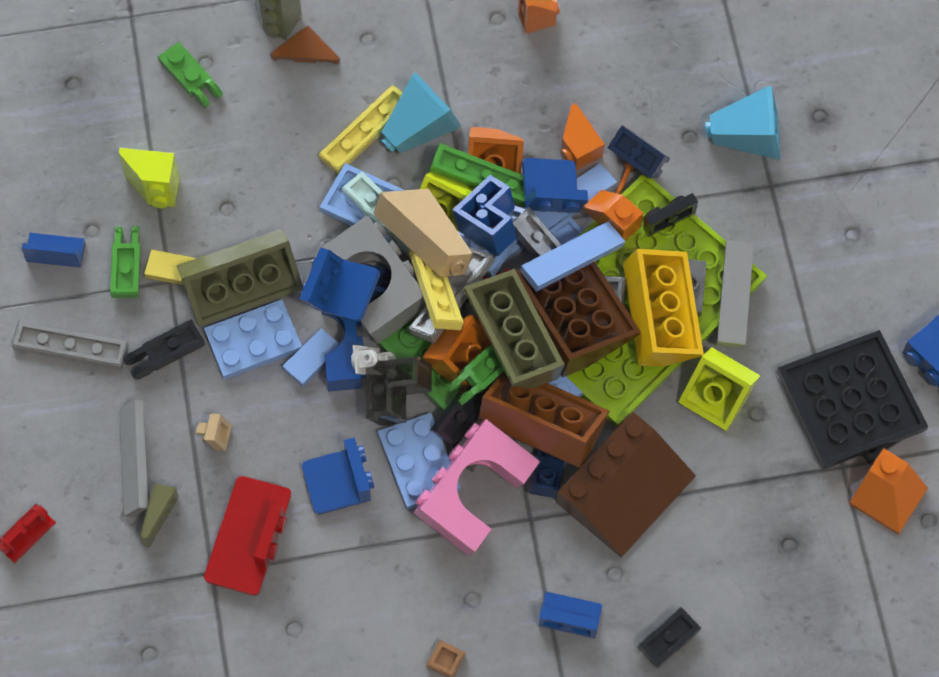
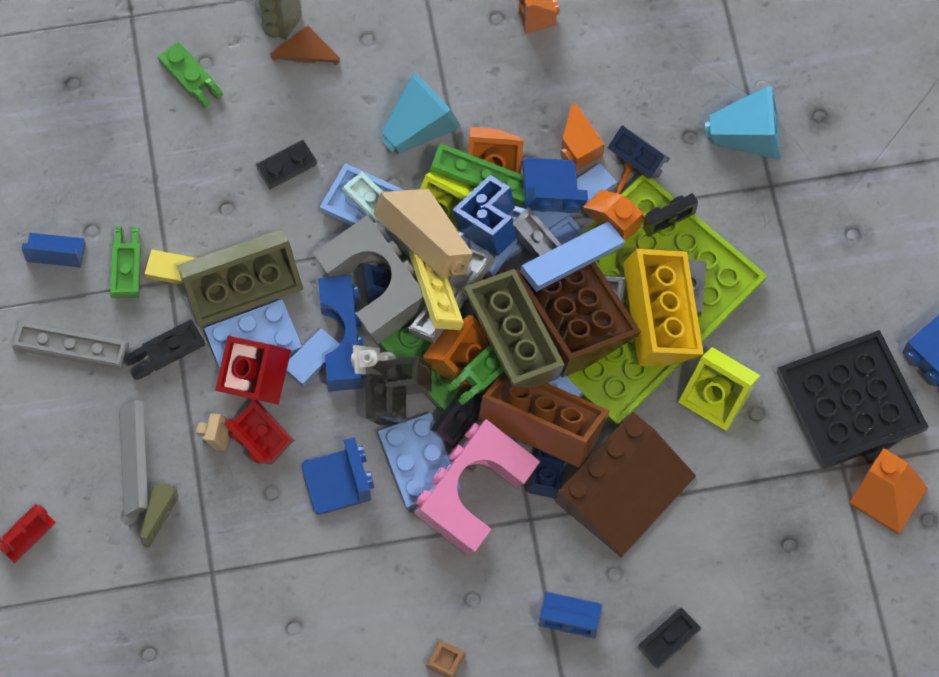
neon yellow slope [119,148,180,208] -> none
red bracket [204,476,292,596] -> none
blue bracket [300,247,380,322] -> none
light yellow tile [318,85,403,174] -> none
light grey tile [717,240,754,348] -> none
none -> red slope [215,336,291,405]
none -> red bracket [225,400,294,465]
none -> black plate [256,140,317,189]

